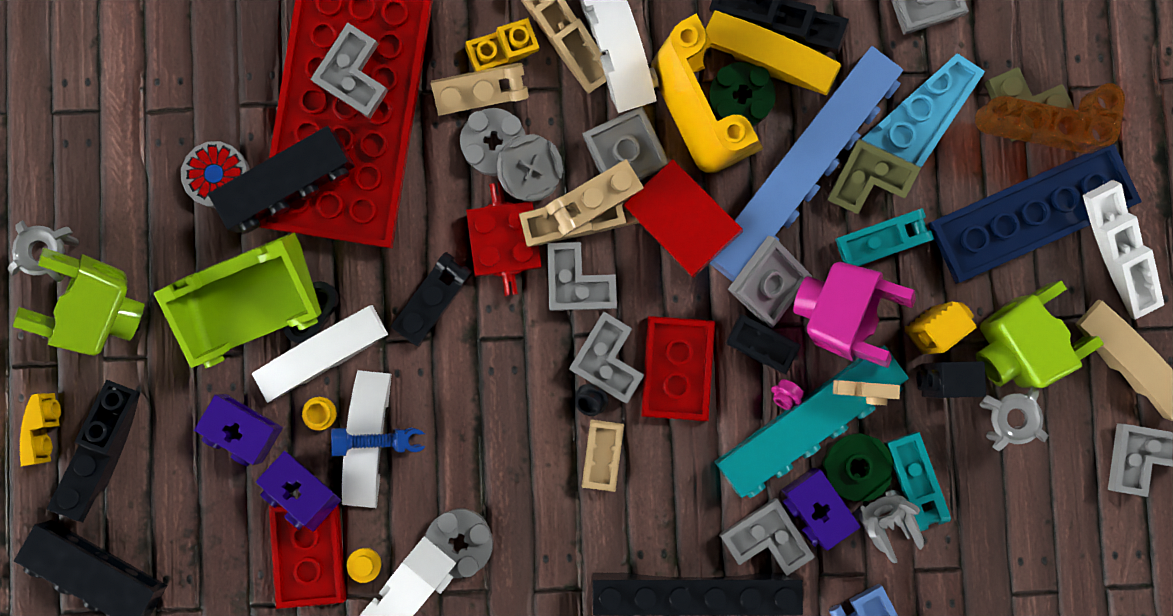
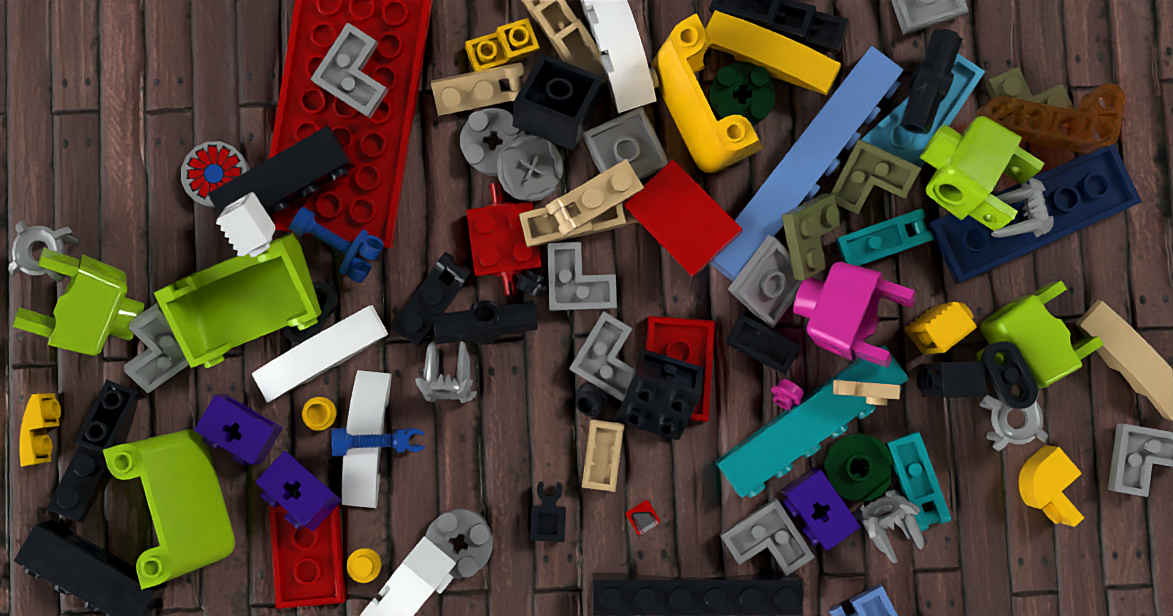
white slope [1083,180,1164,320] -> none
none -> lime windscreen [103,429,235,589]
none -> light grey plate [124,302,189,393]
none -> white brick [216,192,276,257]
none -> blue bar [289,206,384,283]
none -> light grey piece [415,341,477,403]
none -> black piece [432,300,537,345]
none -> black brick [512,53,604,151]
none -> black plate [515,269,548,297]
none -> black plate [530,481,566,542]
none -> black bracket [616,348,704,440]
none -> sticker [626,500,660,535]
none -> olive plate [782,194,840,280]
none -> black piece [899,29,963,135]
none -> lime piece [919,116,1044,231]
none -> black plate [981,341,1038,409]
none -> light grey piece [991,178,1054,238]
none -> yellow brick [1019,445,1084,527]

